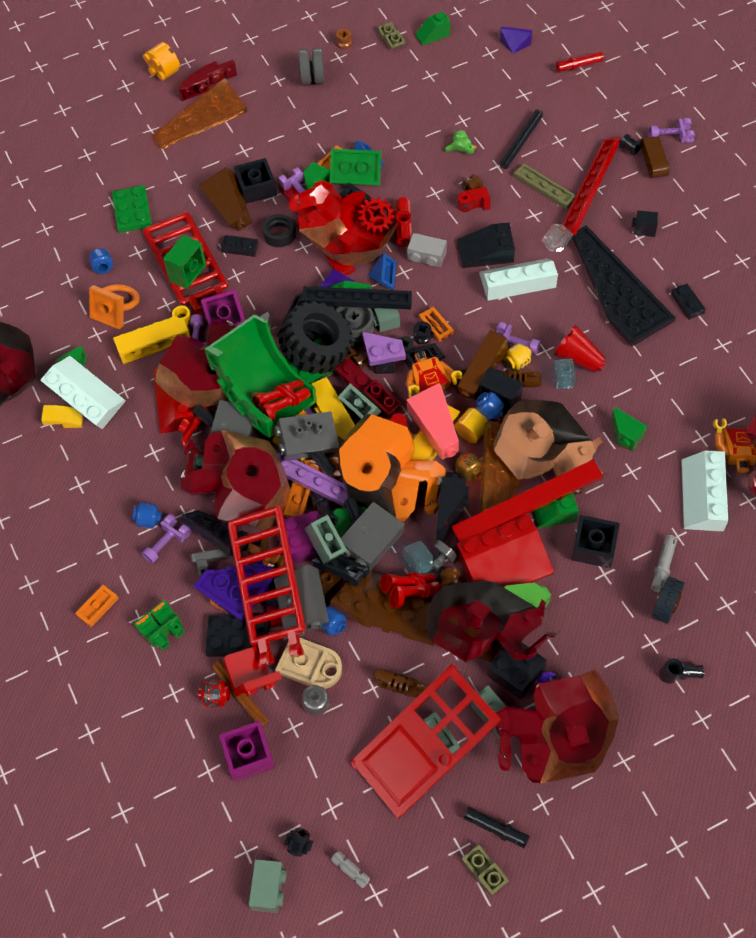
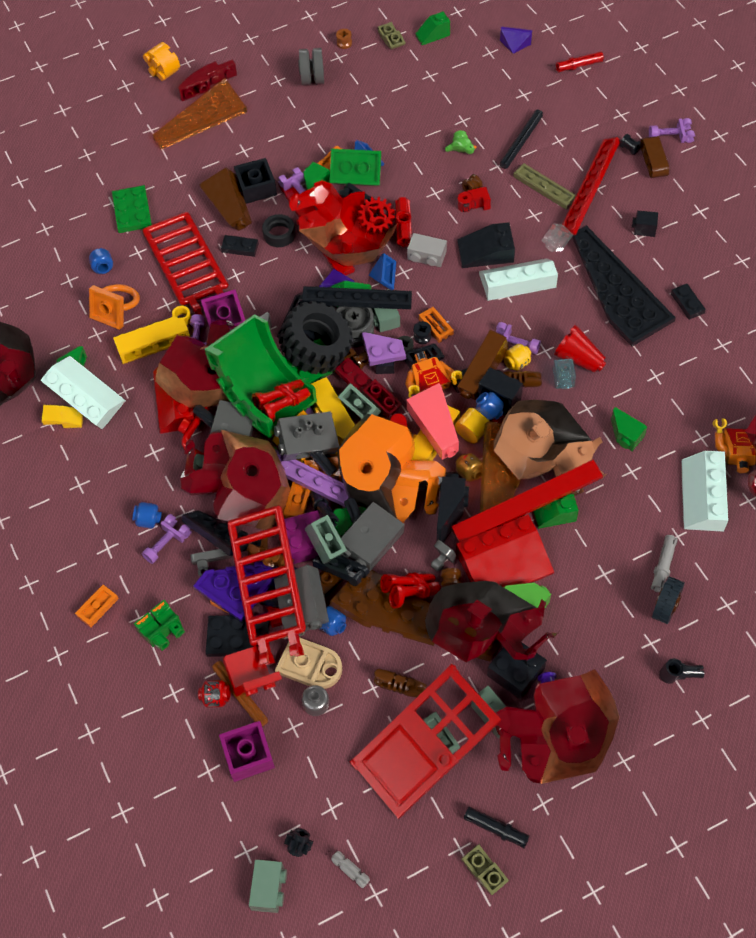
green brick [163,235,206,289] -> none
clear light blue brick [403,540,433,574] -> none
black brick [571,515,620,568] -> none

